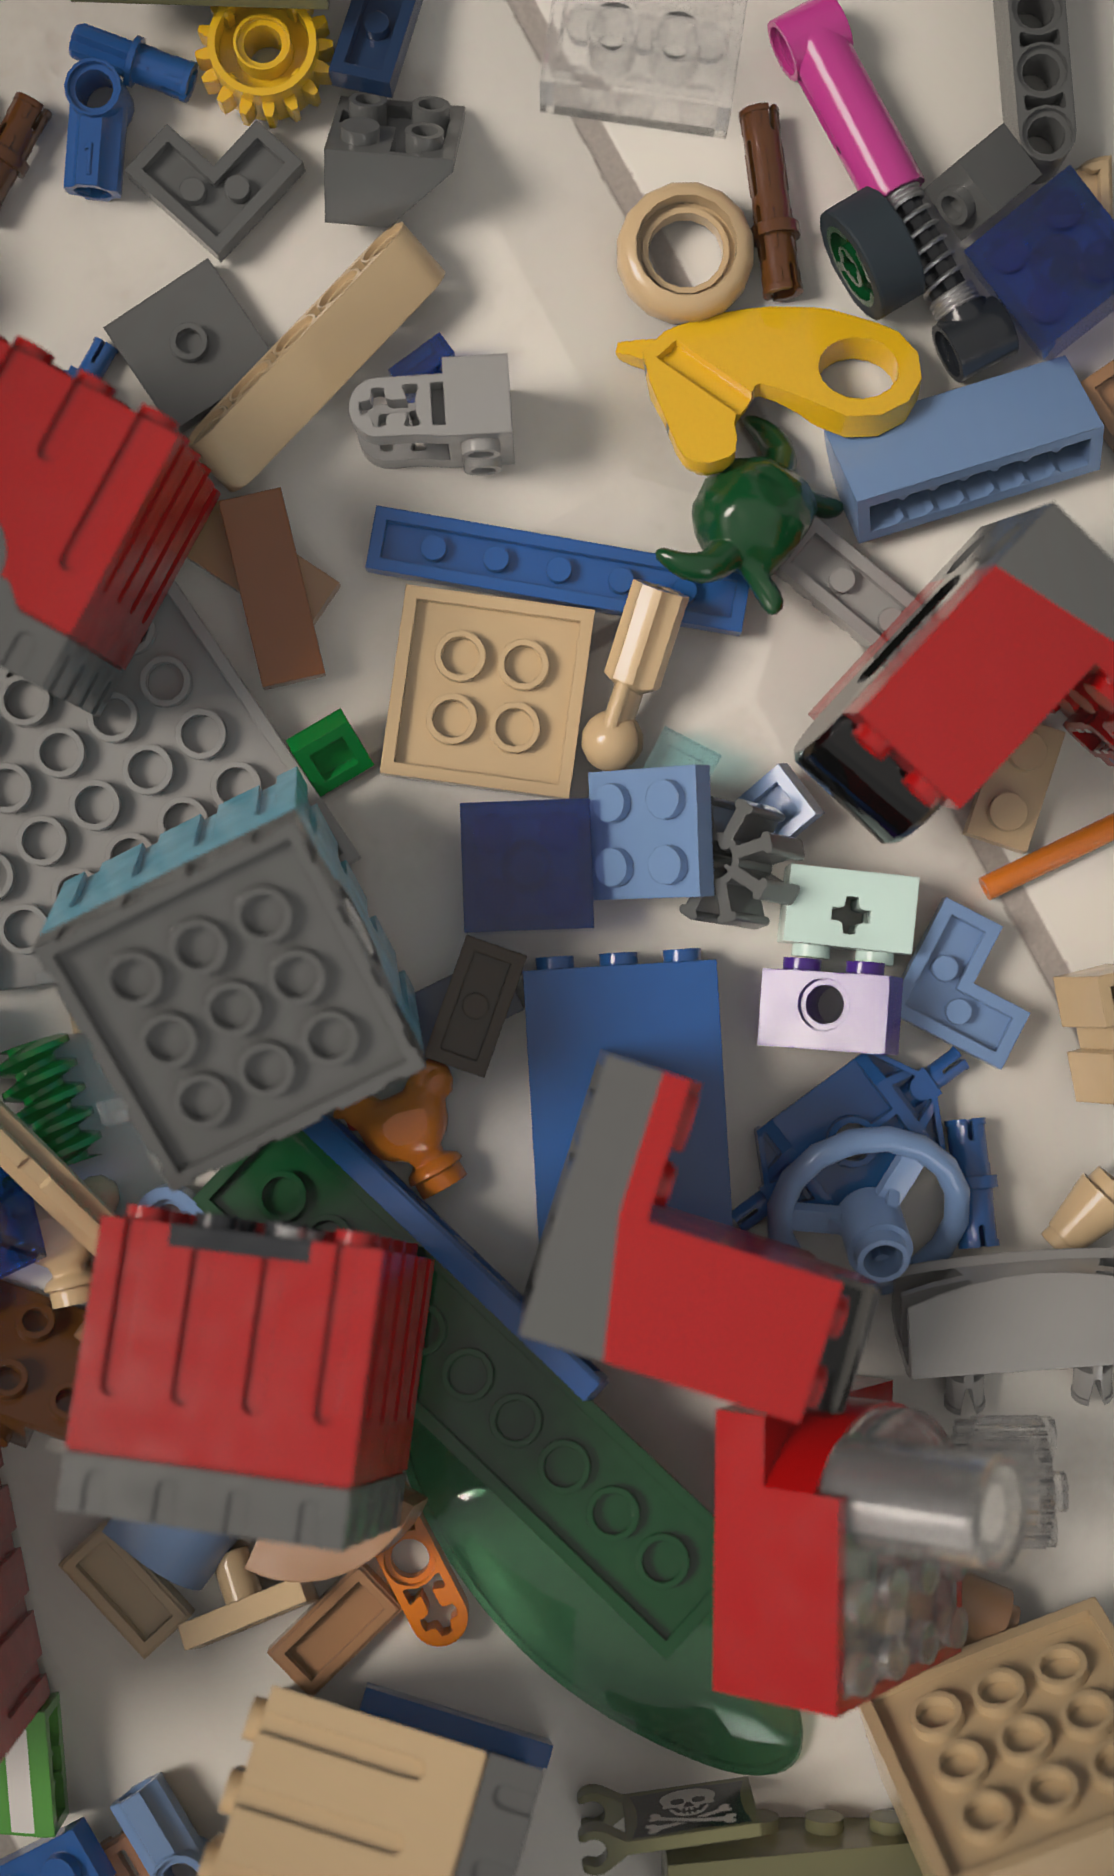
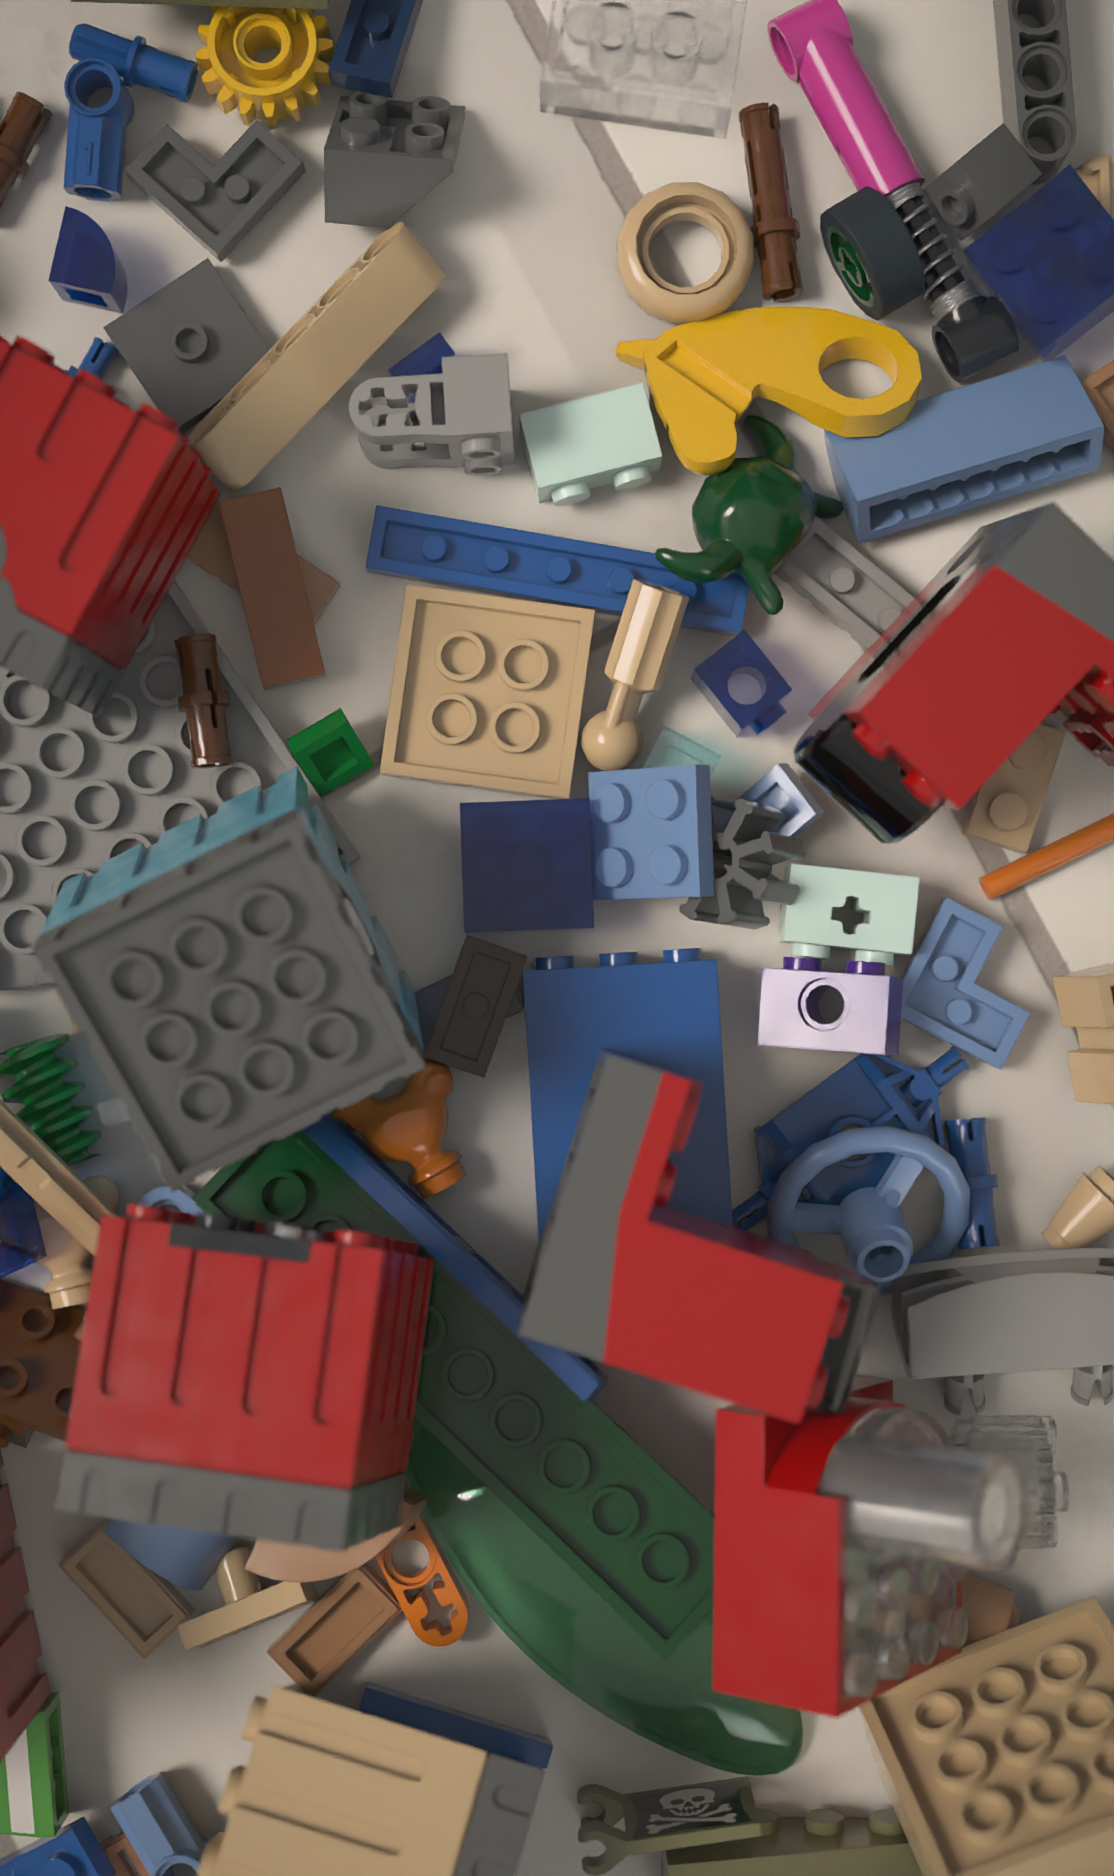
none -> clear blue brick [48,206,128,314]
none -> reddish brown pin [174,634,234,769]
none -> light aqua brick [519,382,663,506]
none -> clear blue brick [690,629,792,737]

